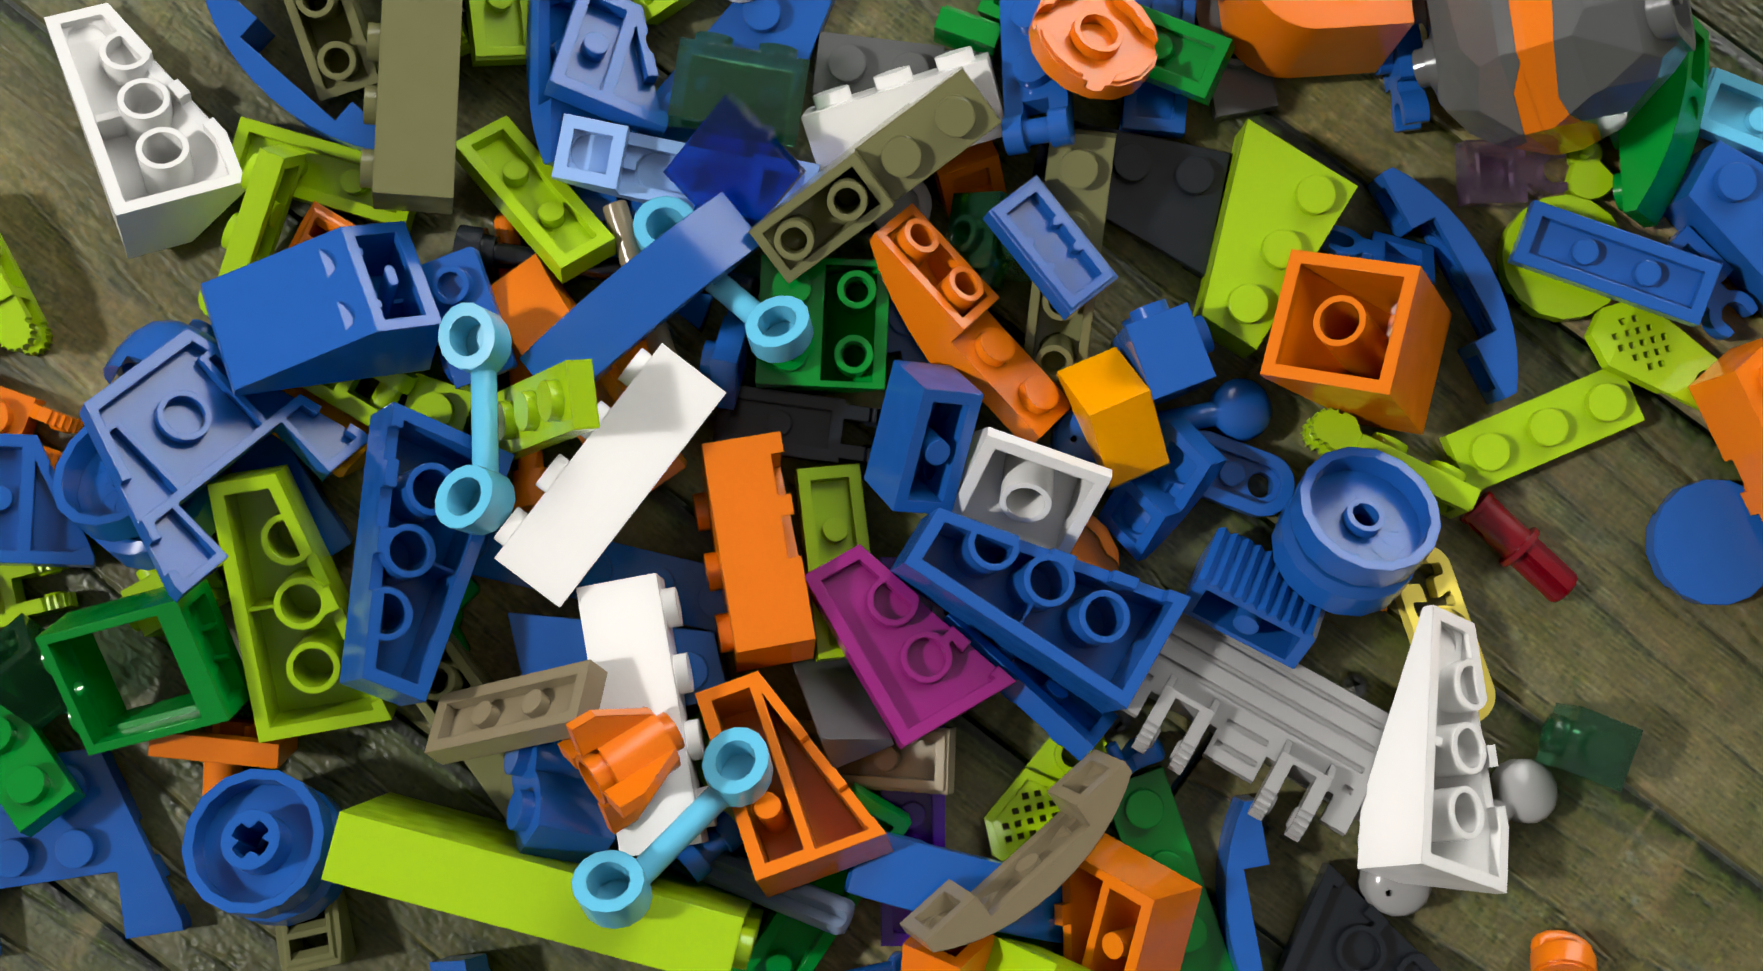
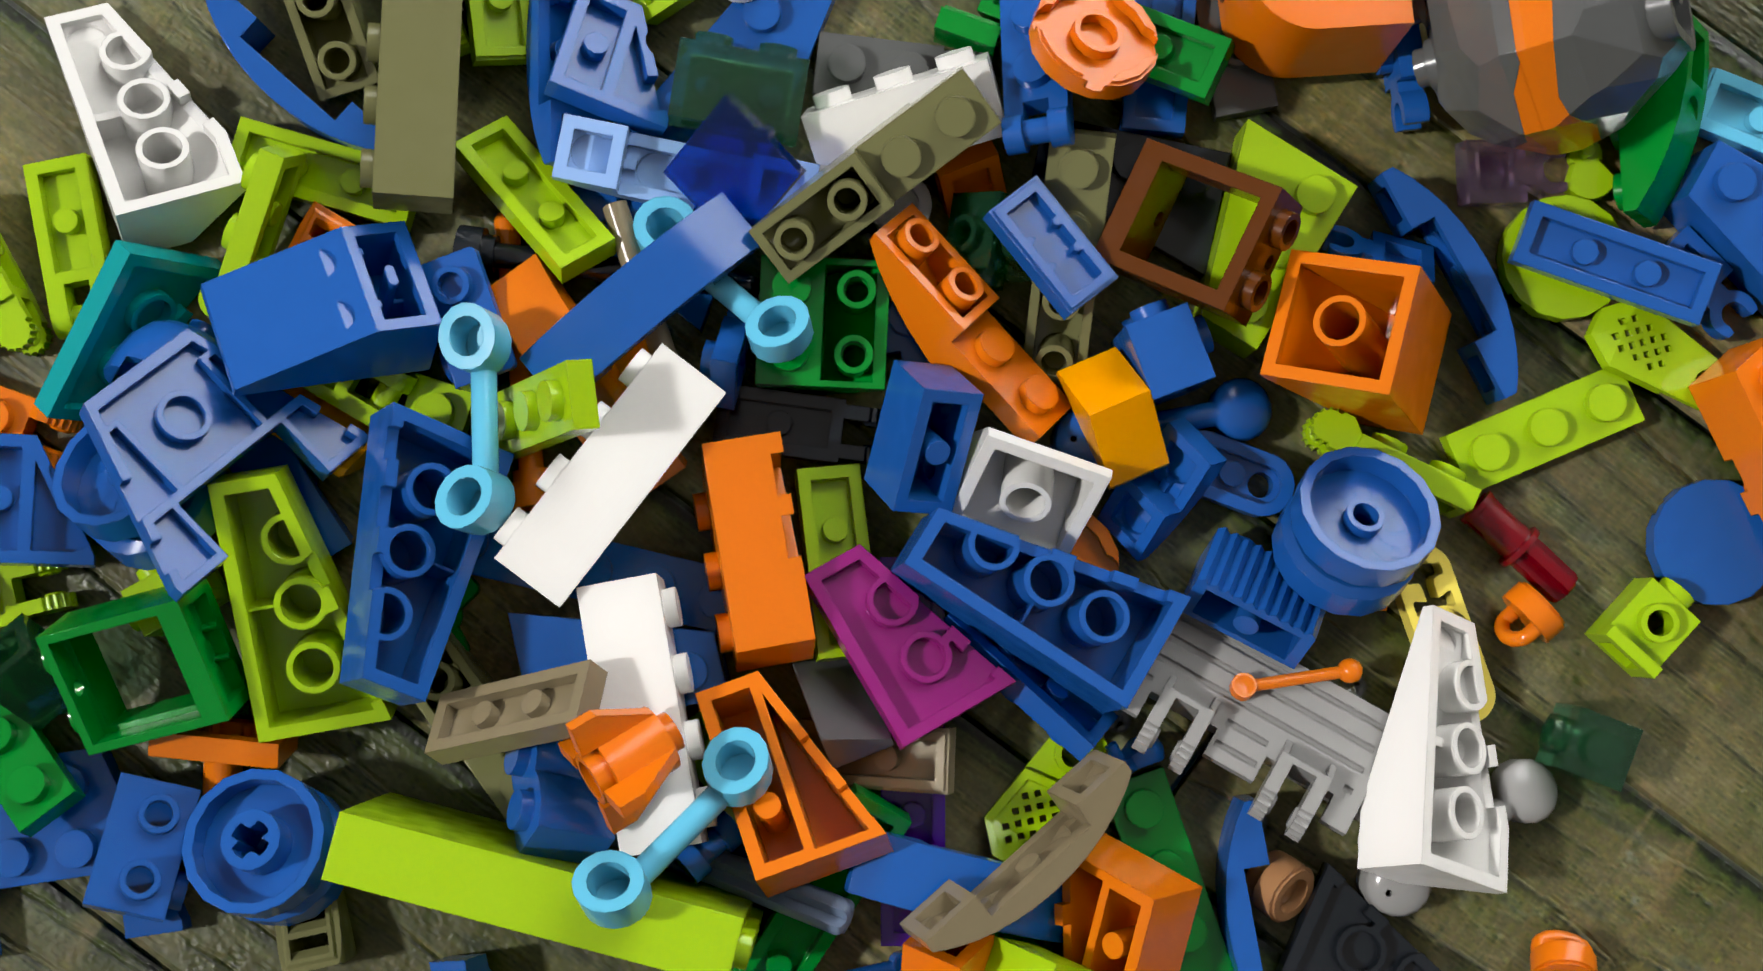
none -> lime plate [23,153,111,340]
none -> teal wing [34,240,222,421]
none -> blue brick [82,772,201,923]
none -> reddish brown window [1095,138,1303,327]
none -> orange hinge [1229,658,1363,701]
none -> medium nougat tile [1245,850,1314,923]
none -> orange tile [1494,581,1565,647]
none -> lime brick [1584,577,1701,679]

